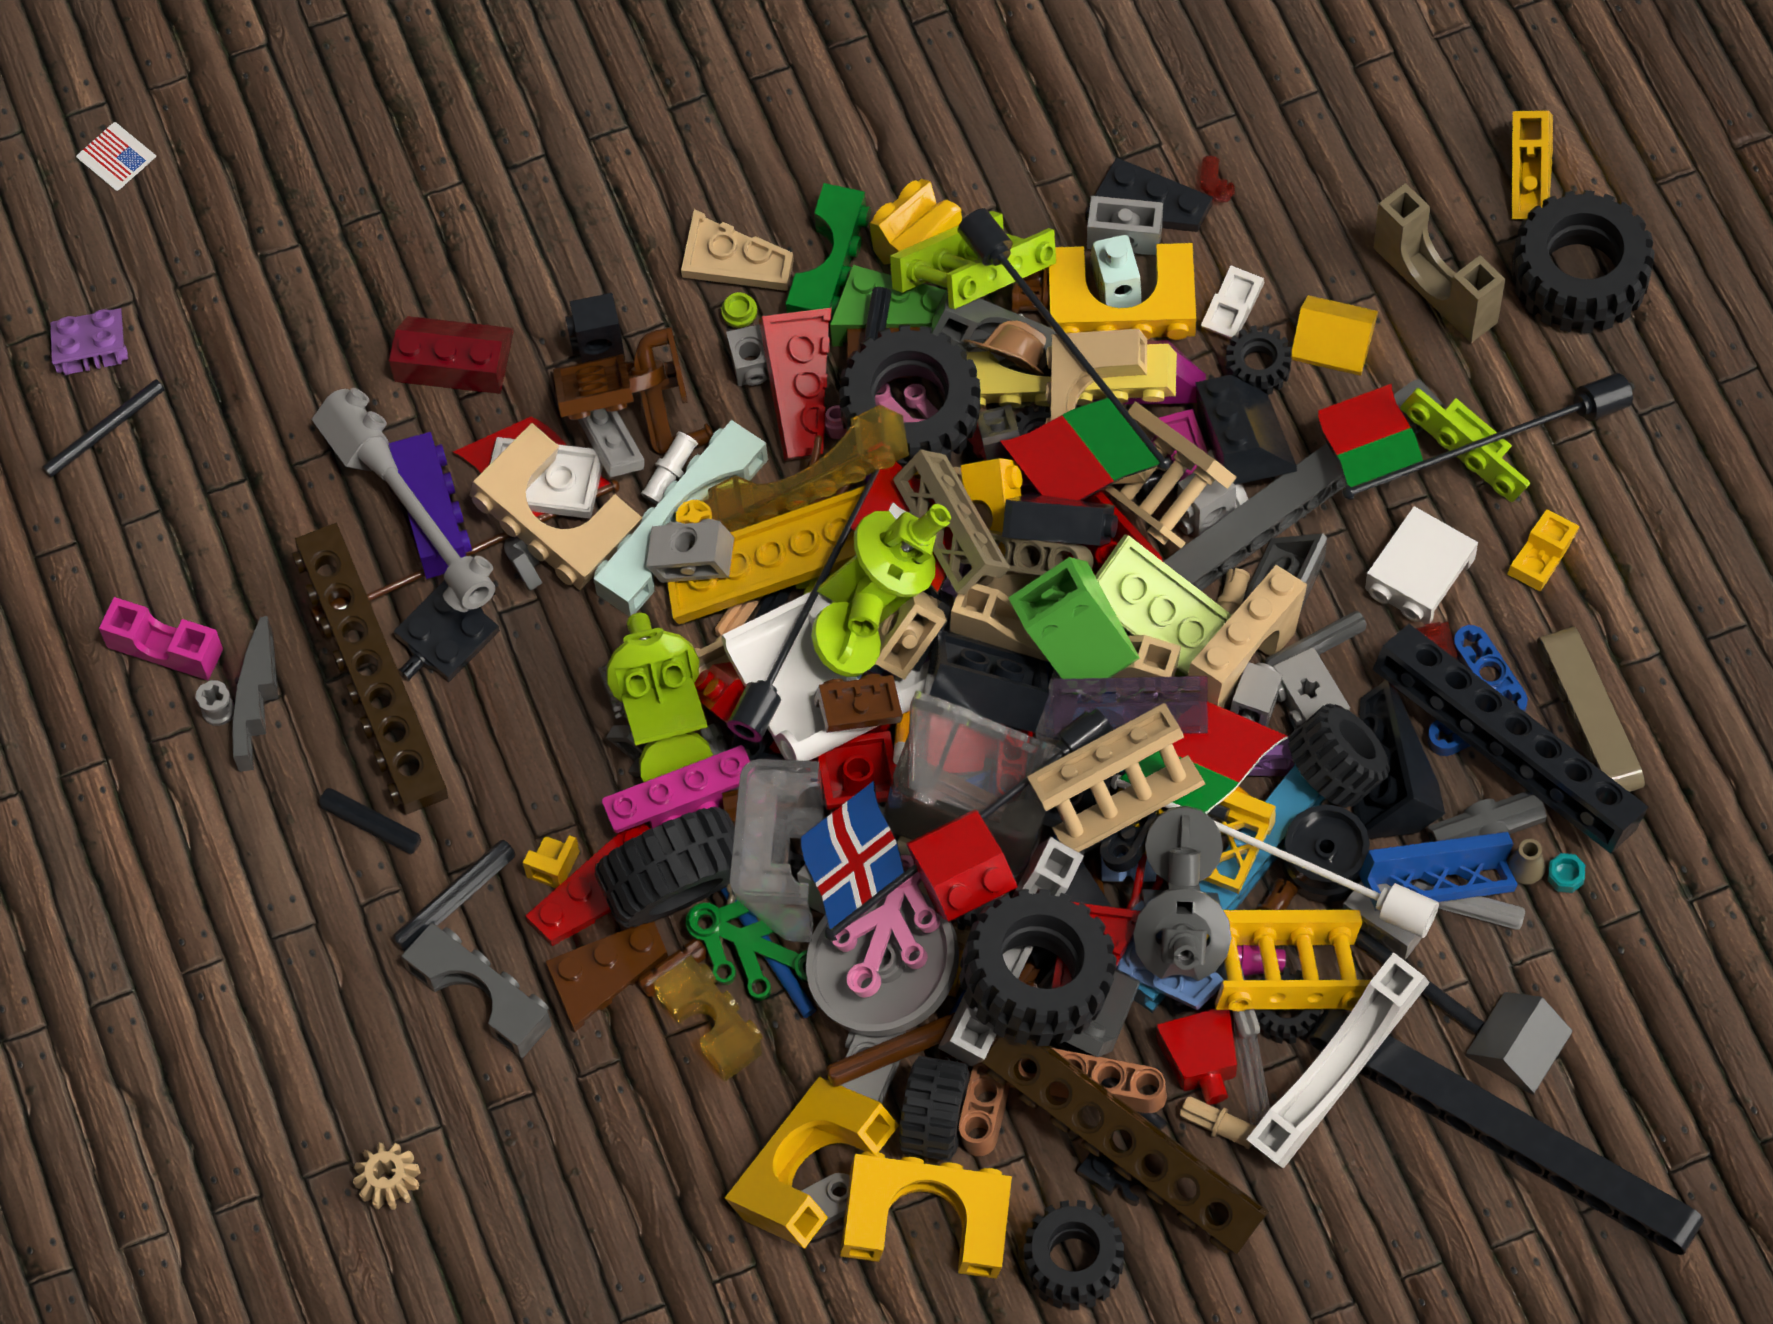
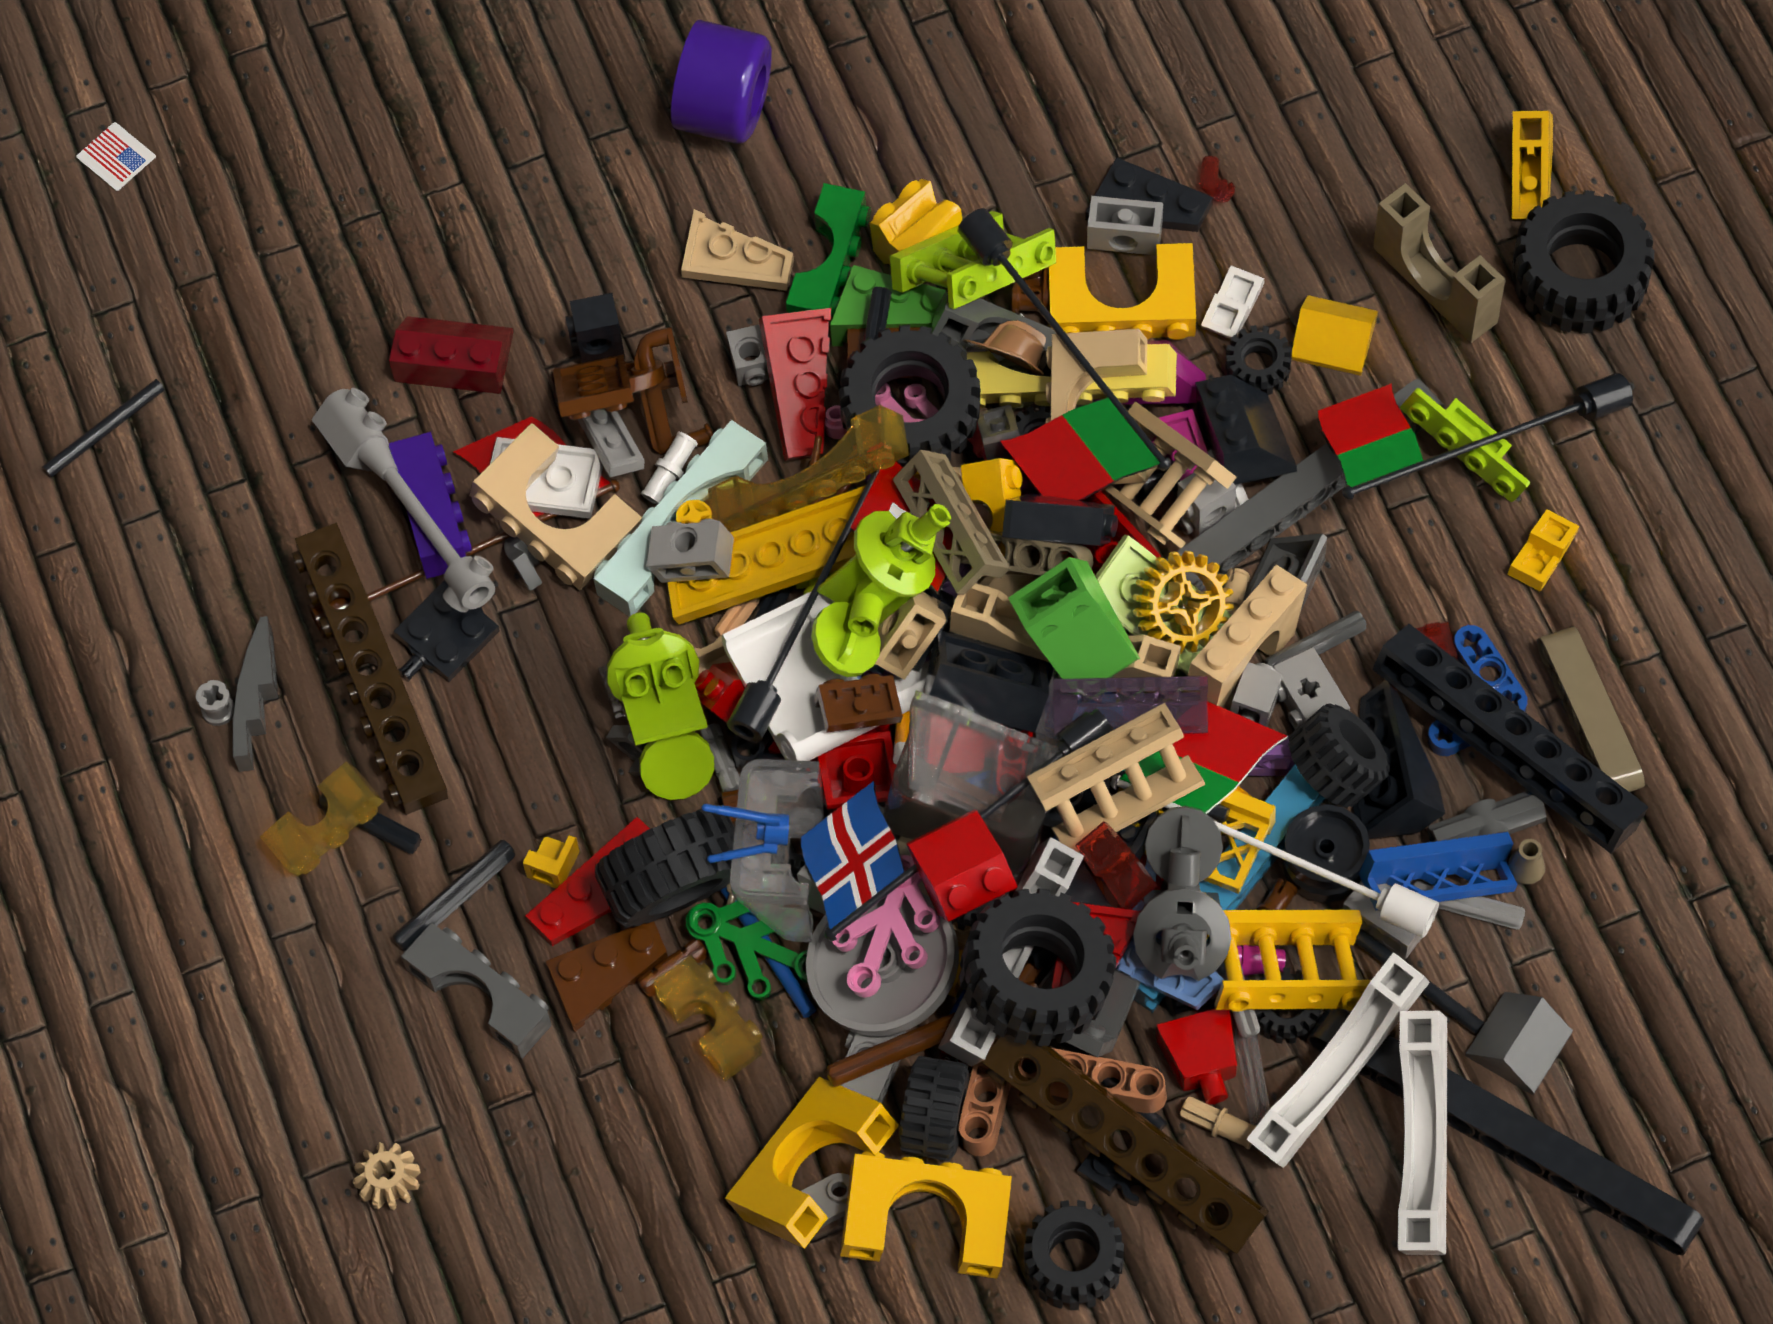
medium lavender hinge [50,308,129,375] -> none
dark pink arch [99,597,223,681] -> none
dark pink bracket [602,746,756,833] -> none
lime plate [721,292,757,328] -> none
light aqua torso [1090,235,1141,308] -> none
white panel [1365,506,1478,625] -> none
teal tile [1548,853,1586,893] -> none
none -> clear yellow arch [260,762,384,876]
none -> dark purple piece [671,20,772,144]
none -> blue plant [701,804,789,863]
none -> clear red slope [1075,821,1157,909]
none -> yellow gear [1132,551,1234,654]
none -> white arch [1398,1011,1447,1255]

